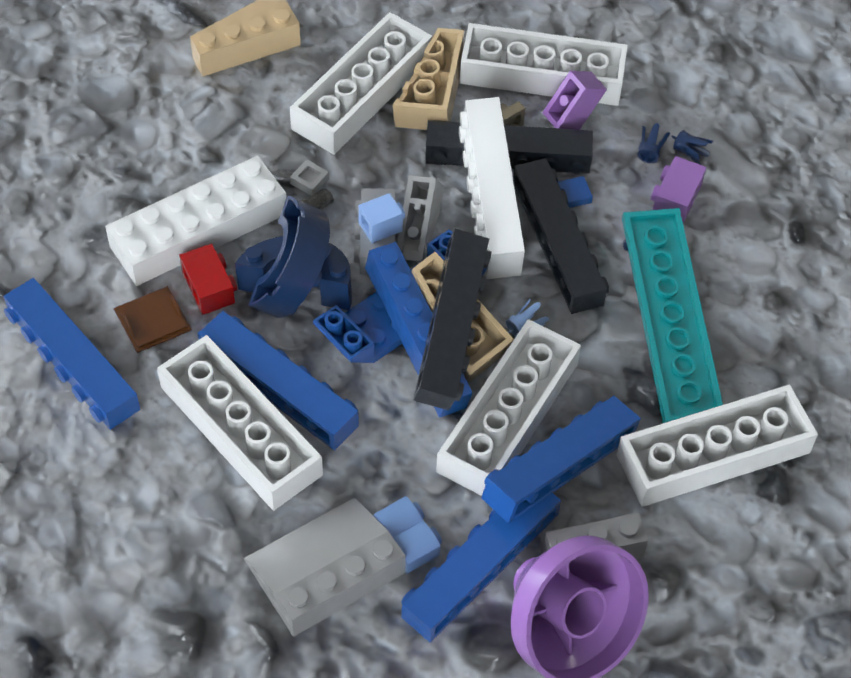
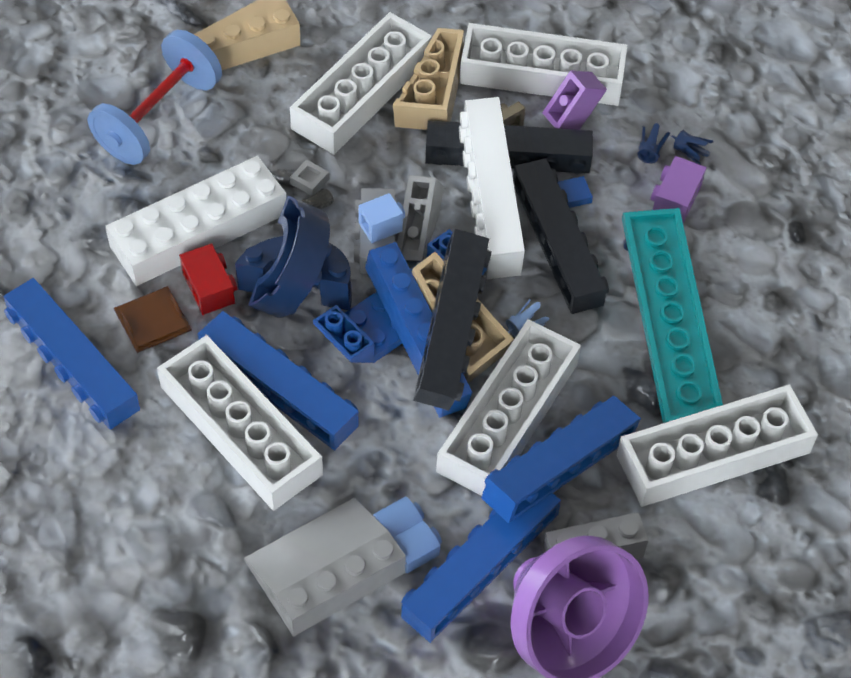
none -> medium blue piece [87,29,222,165]

